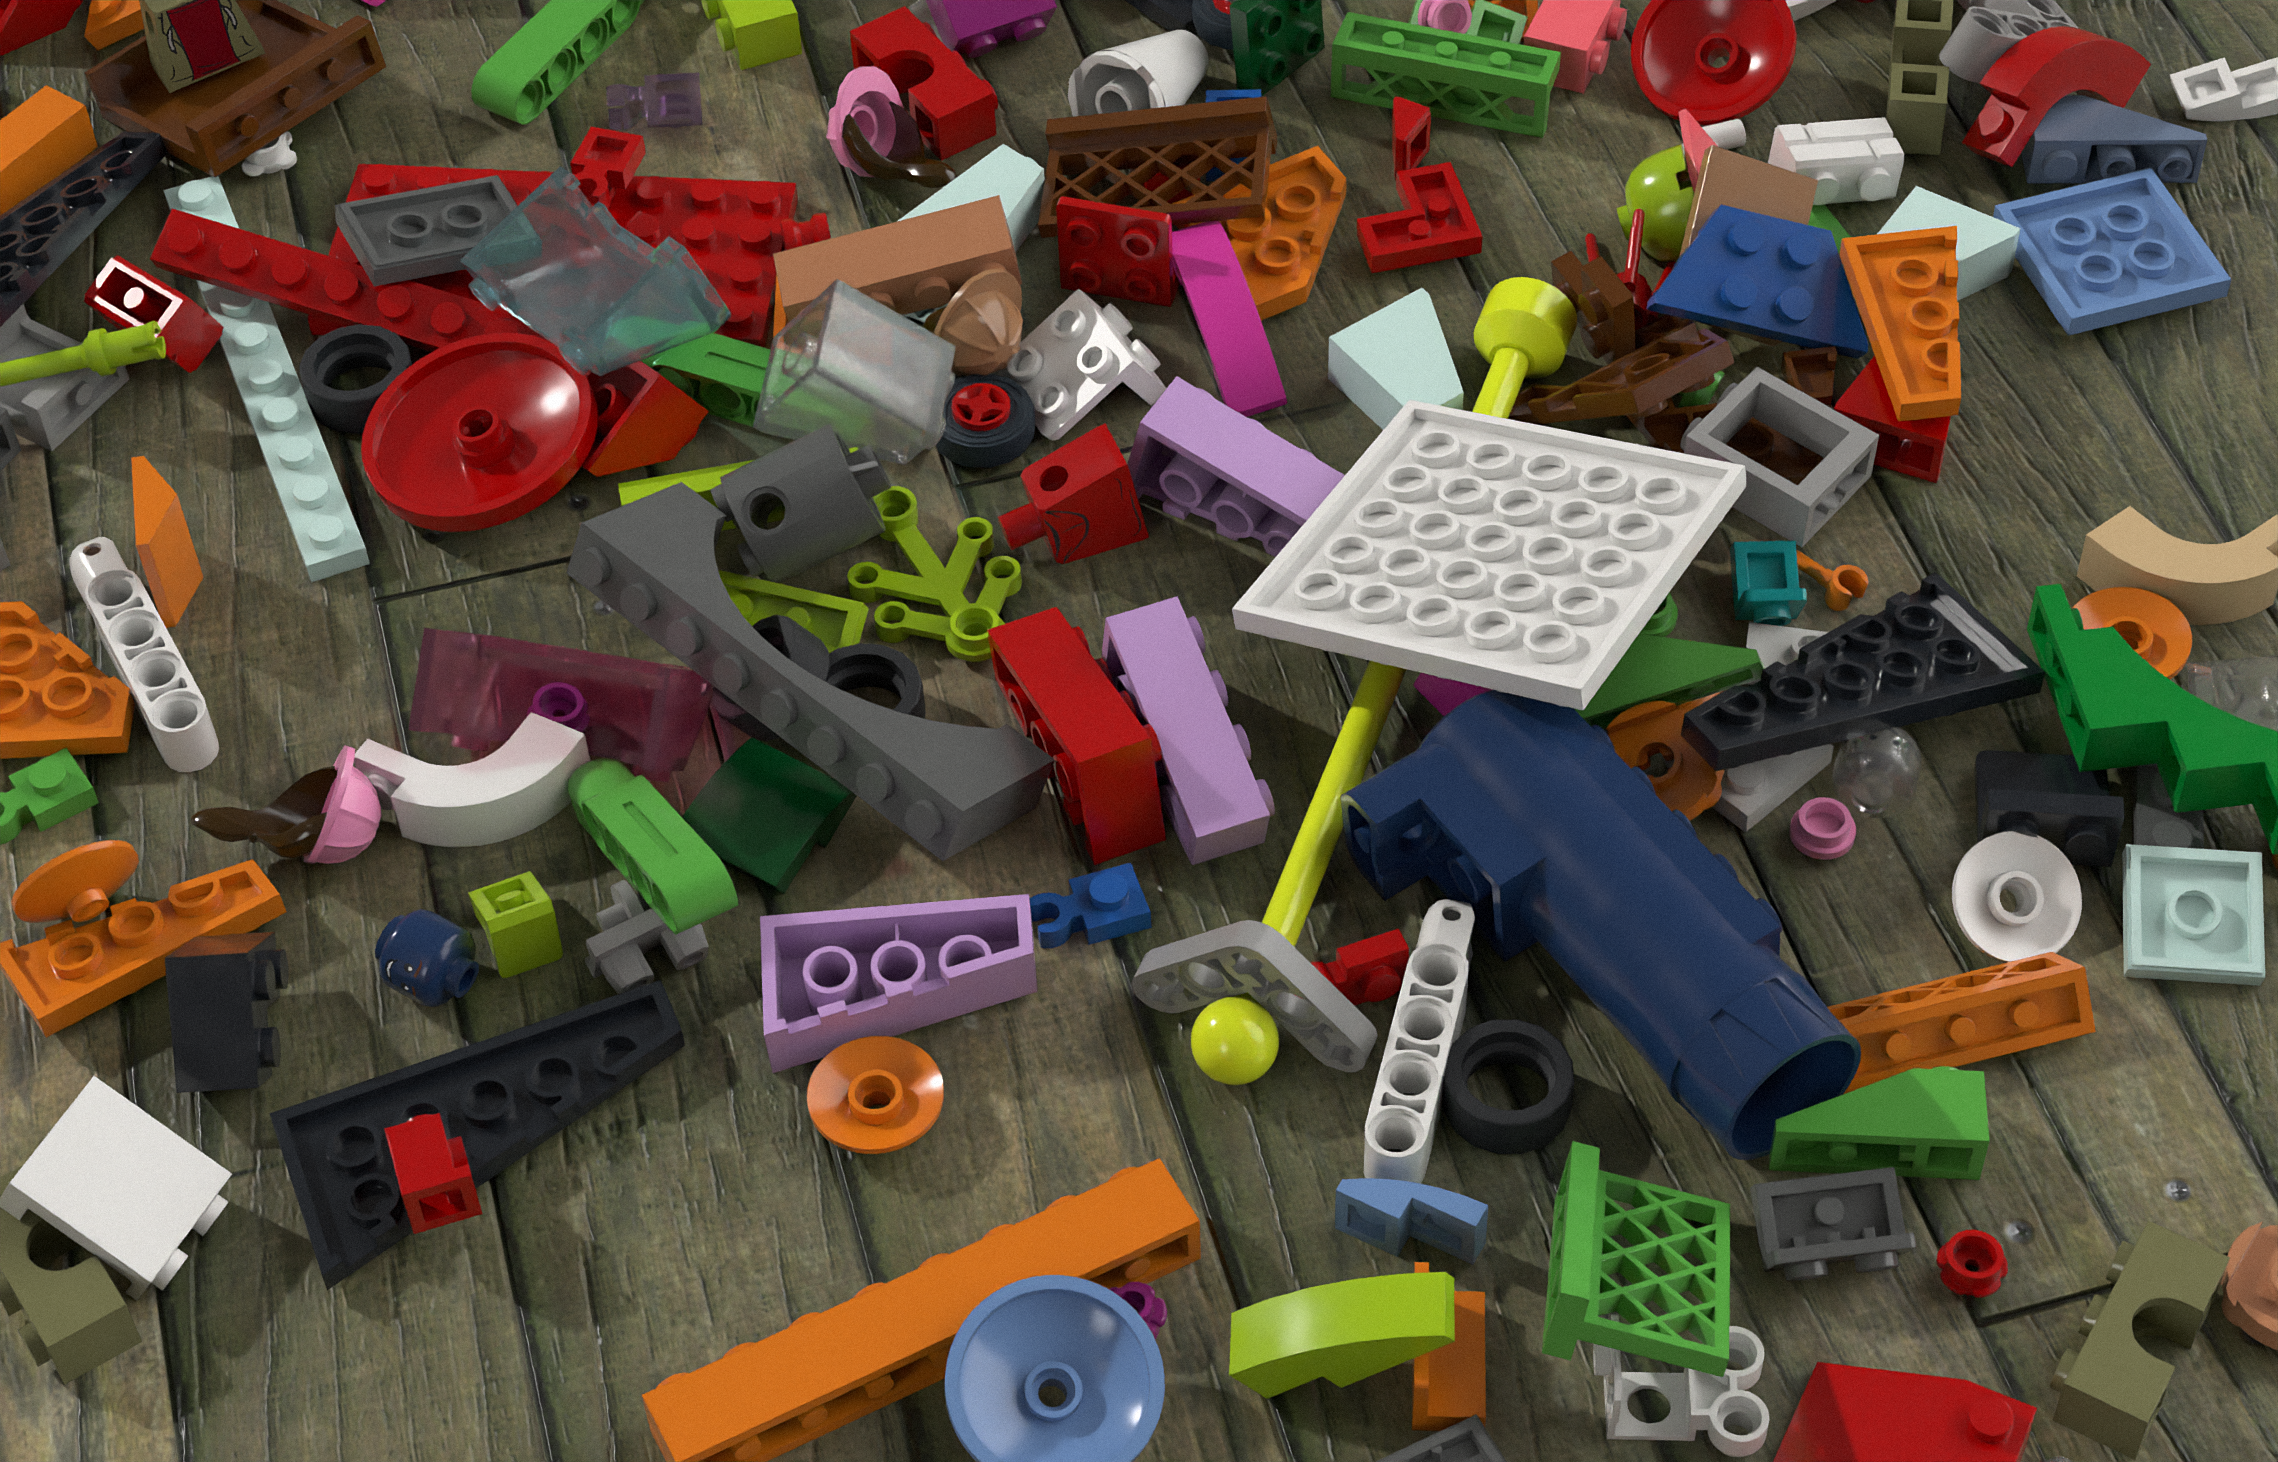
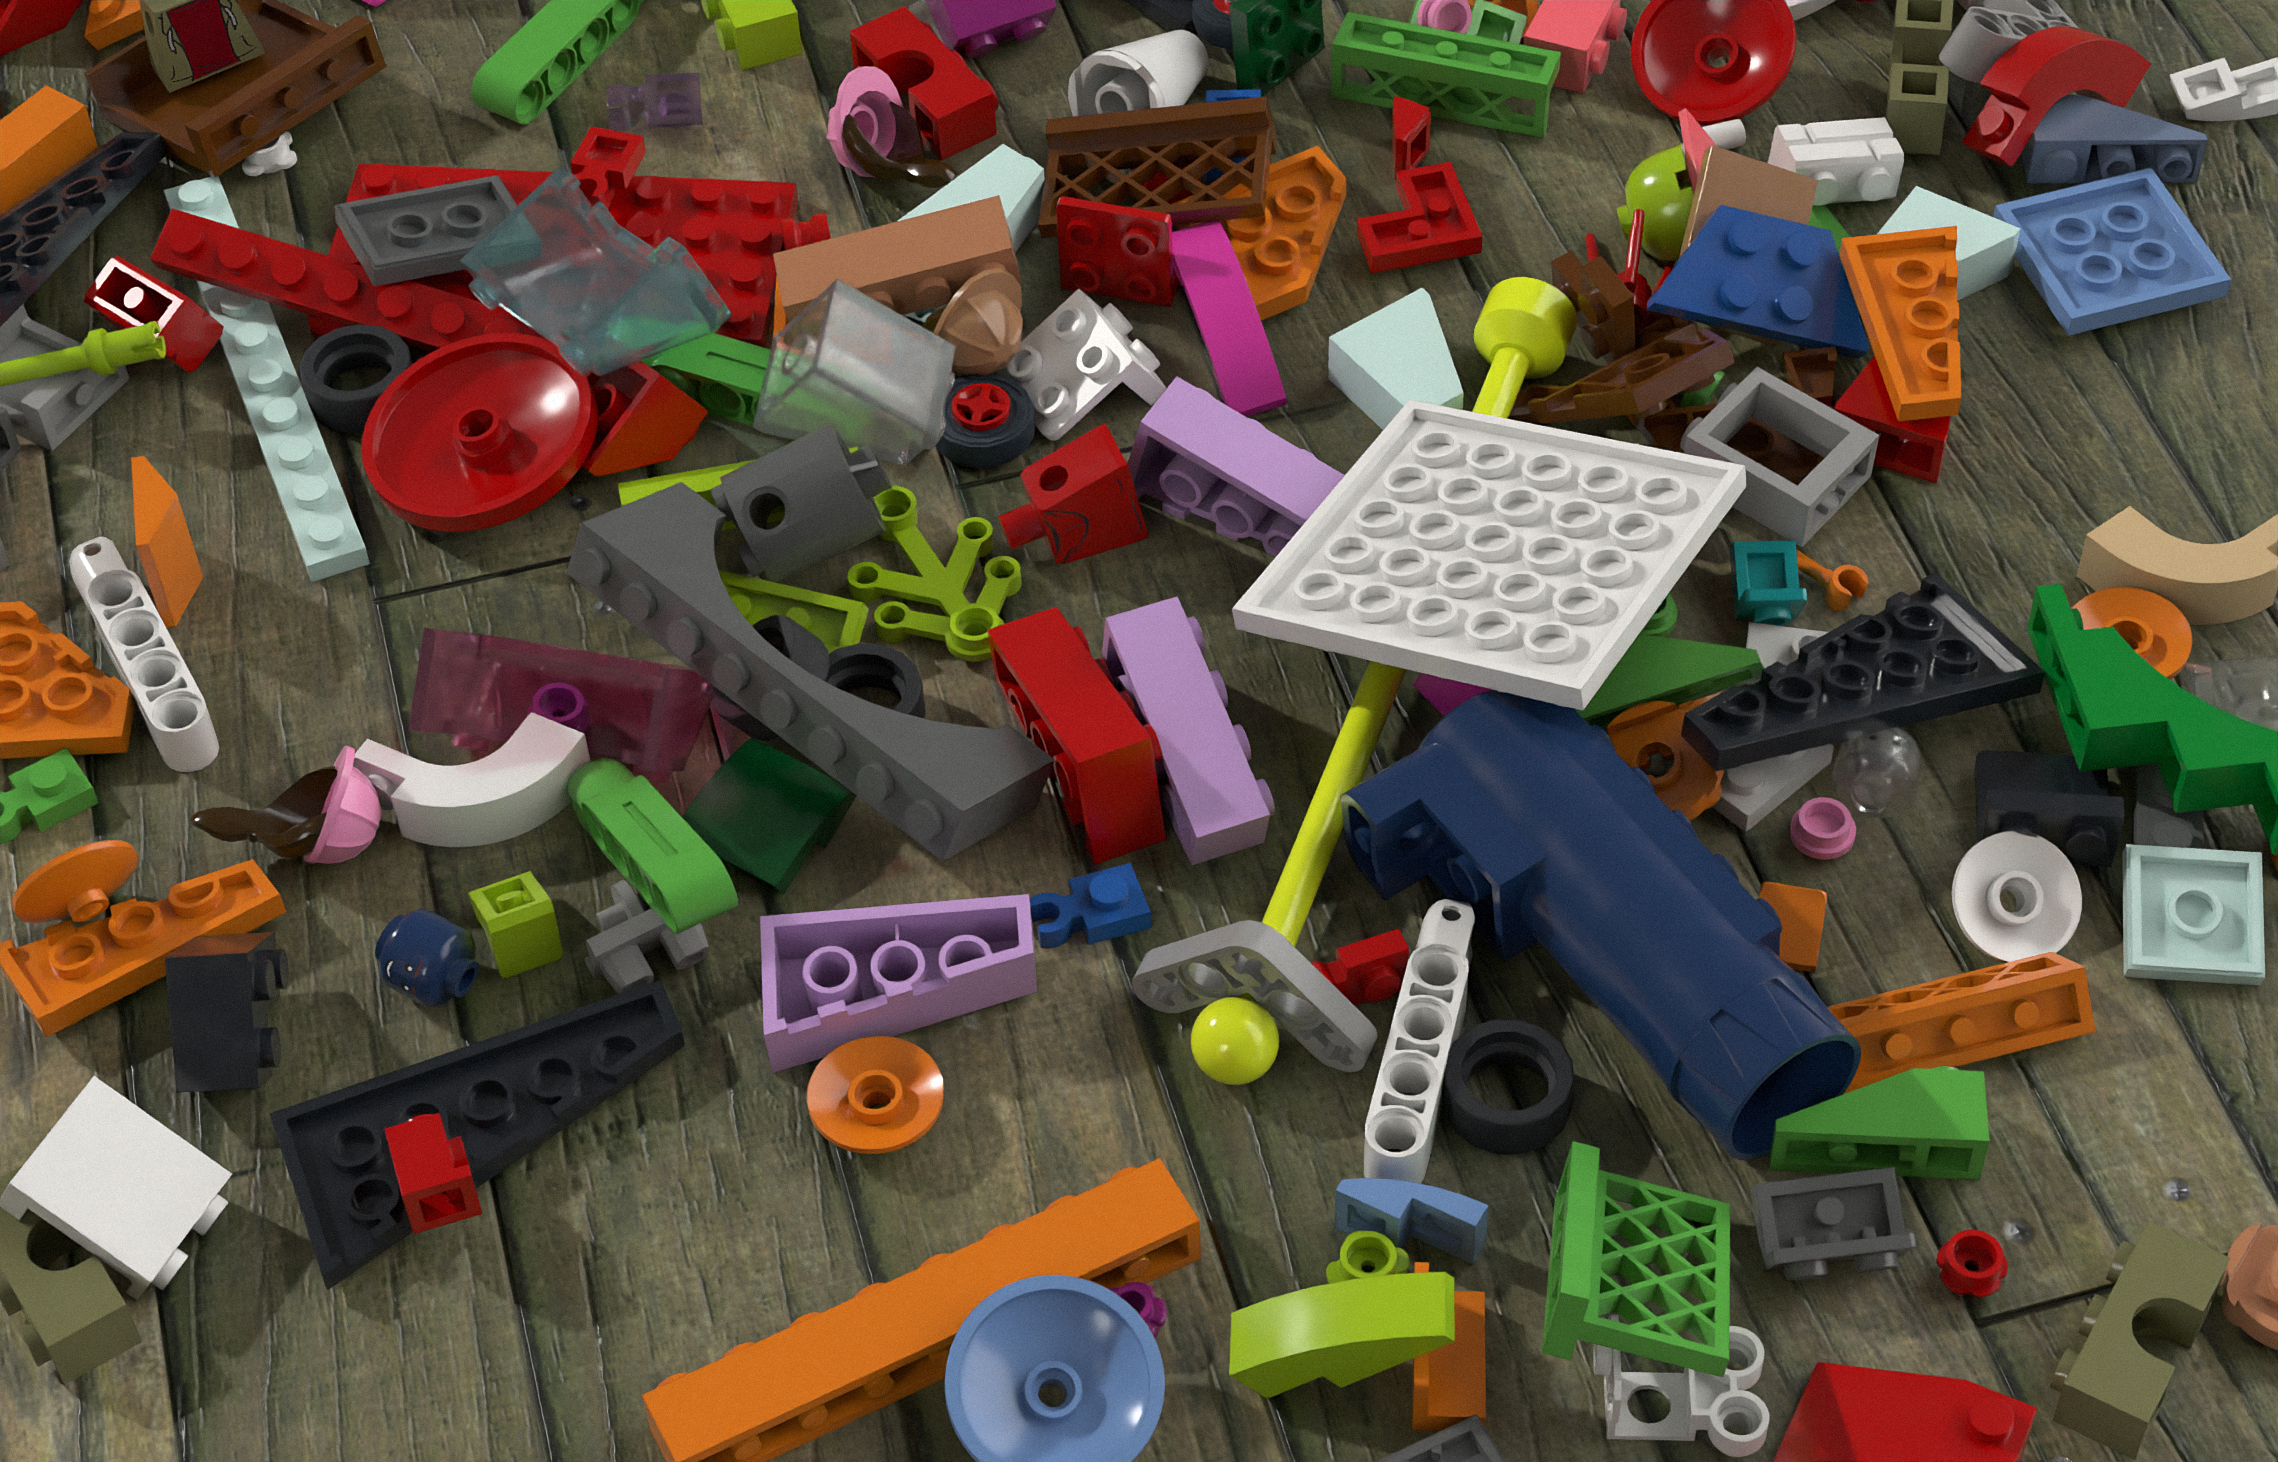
none -> lime plate [1326,1231,1410,1284]
none -> orange slope [1759,882,1828,973]

